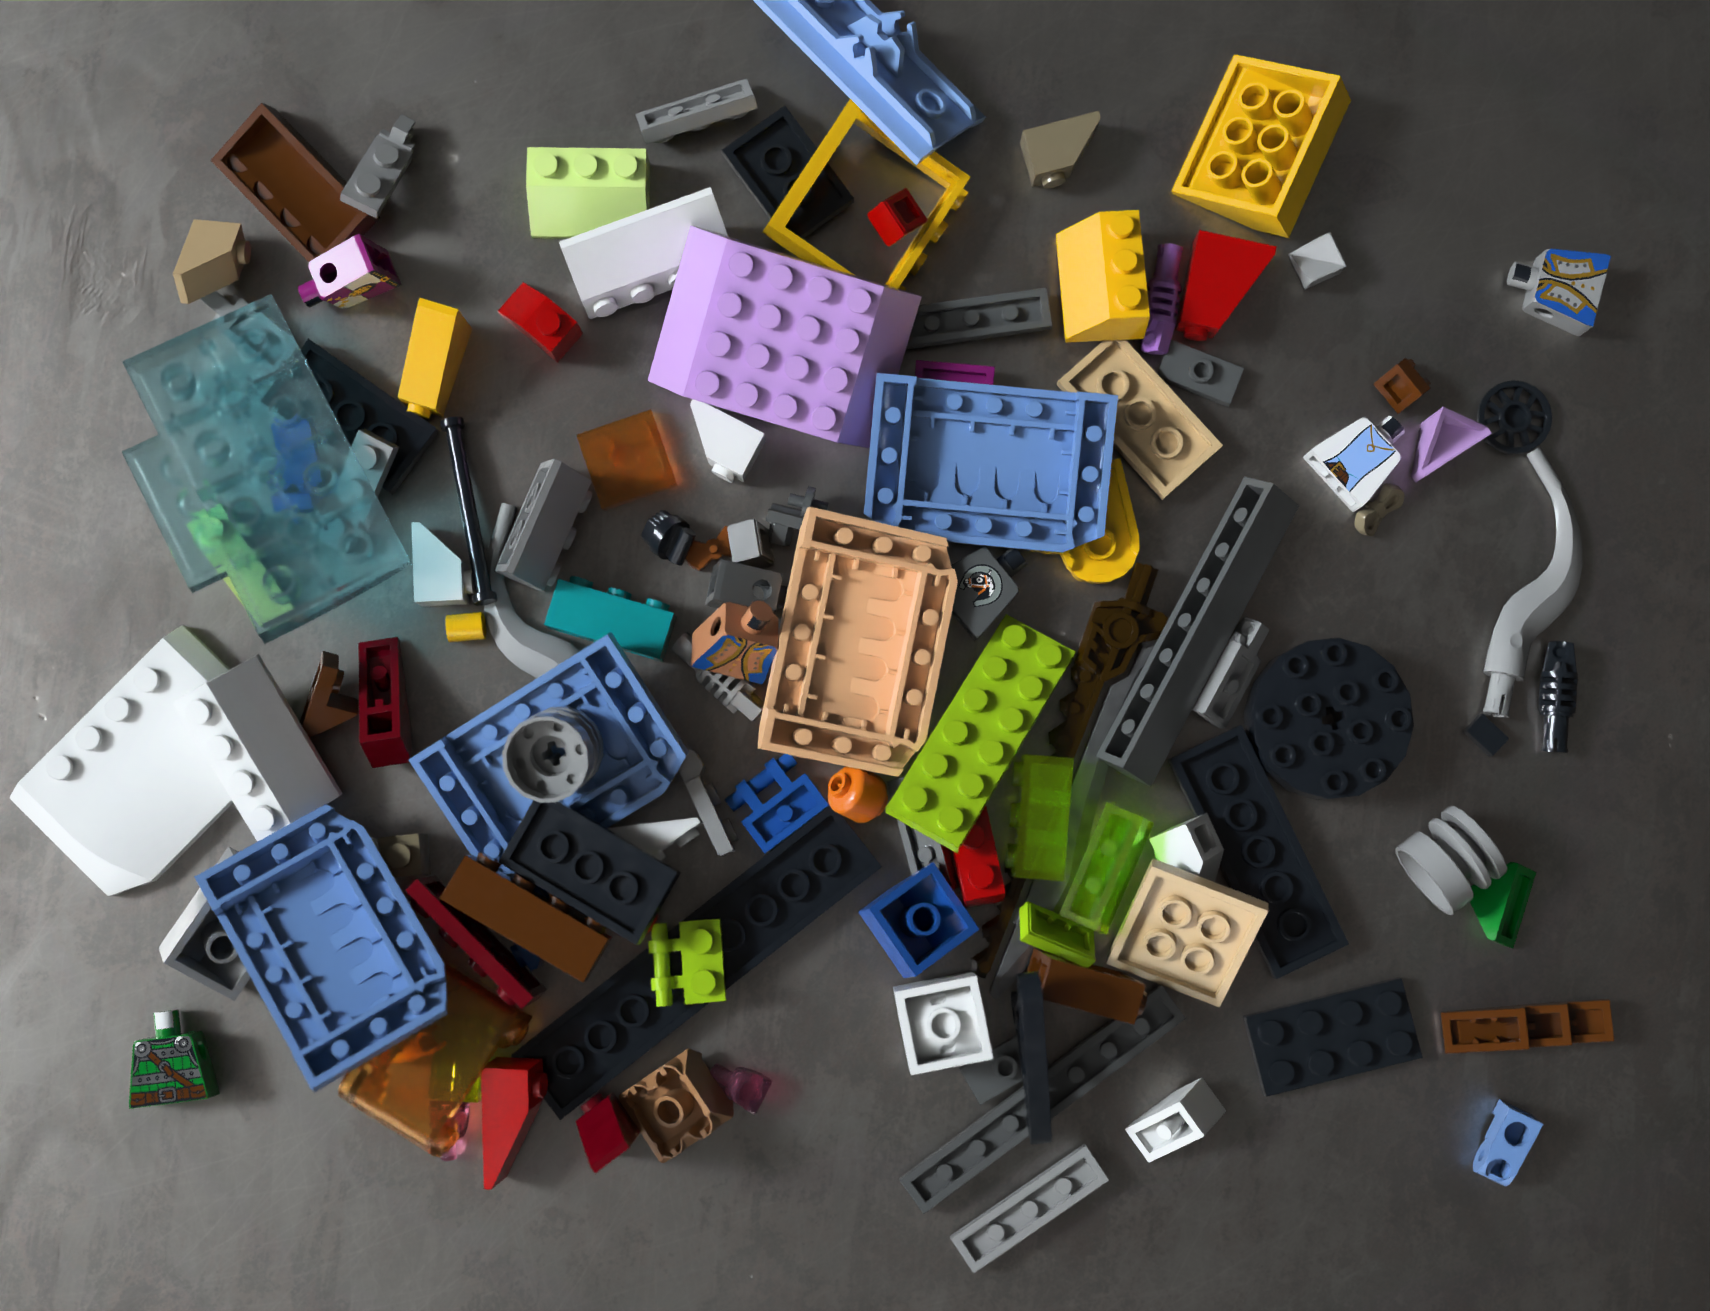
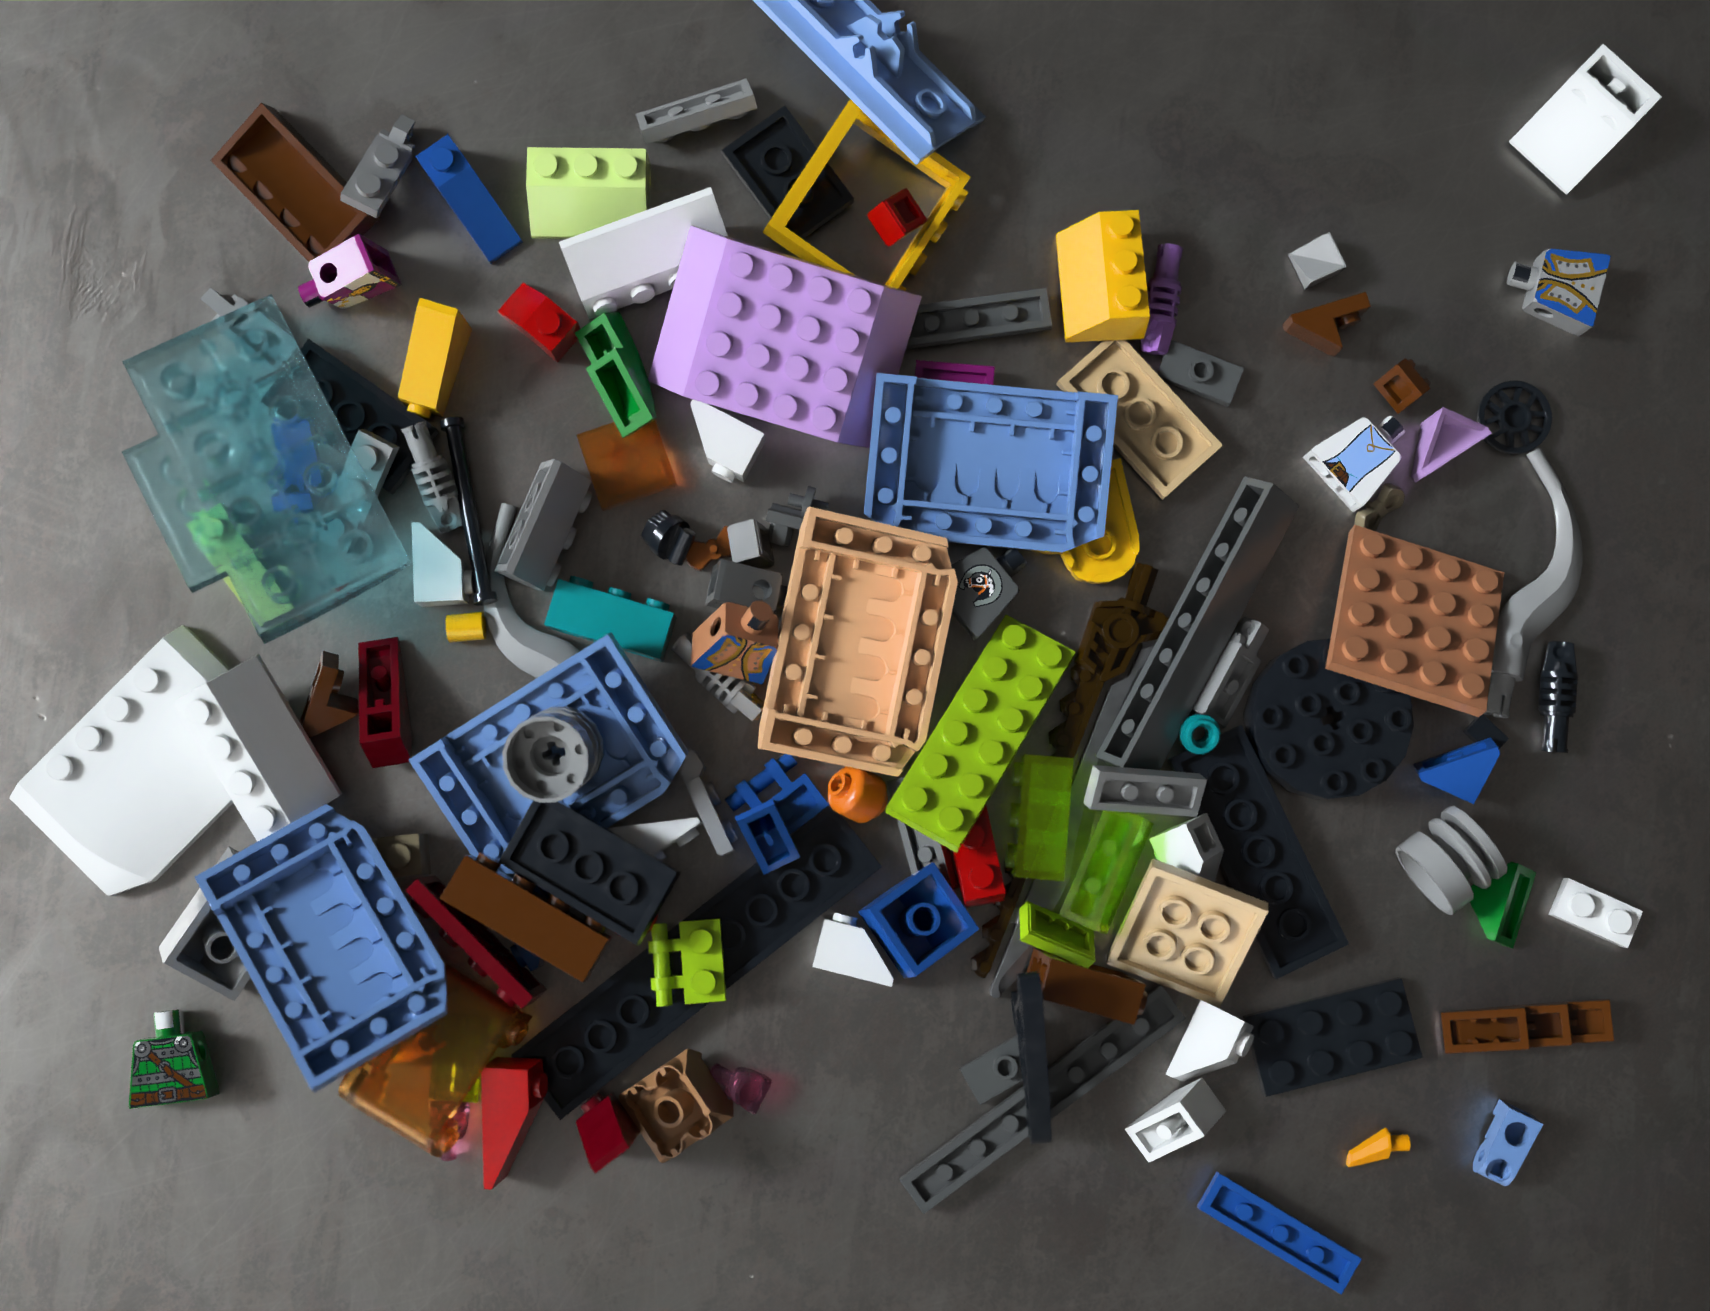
tan slope [173,219,251,304] -> none
white brick [893,971,993,1075] -> none
light grey plate [950,1144,1109,1273] -> none
dark tan slope [1020,111,1101,188] -> none
yellow slope [1172,54,1351,238] -> none
red slope [1174,230,1277,341] -> none
none -> light grey hinge [401,421,463,533]
none -> blue slope [415,134,523,264]
none -> green slope [575,312,657,438]
none -> blue slope [735,799,801,874]
none -> white slope [812,912,894,987]
none -> light grey plate [1083,765,1207,817]
none -> white slope [1166,1000,1254,1082]
none -> teal plate [1180,714,1221,754]
none -> blue plate [1196,1171,1362,1295]
none -> reddish brown slope [1283,292,1371,356]
none -> nougat plate [1325,525,1504,717]
none -> light orange bar [1346,1128,1410,1168]
none -> blue slope [1413,737,1500,804]
none -> white slope [1509,44,1662,194]
none -> white plate [1548,878,1643,948]

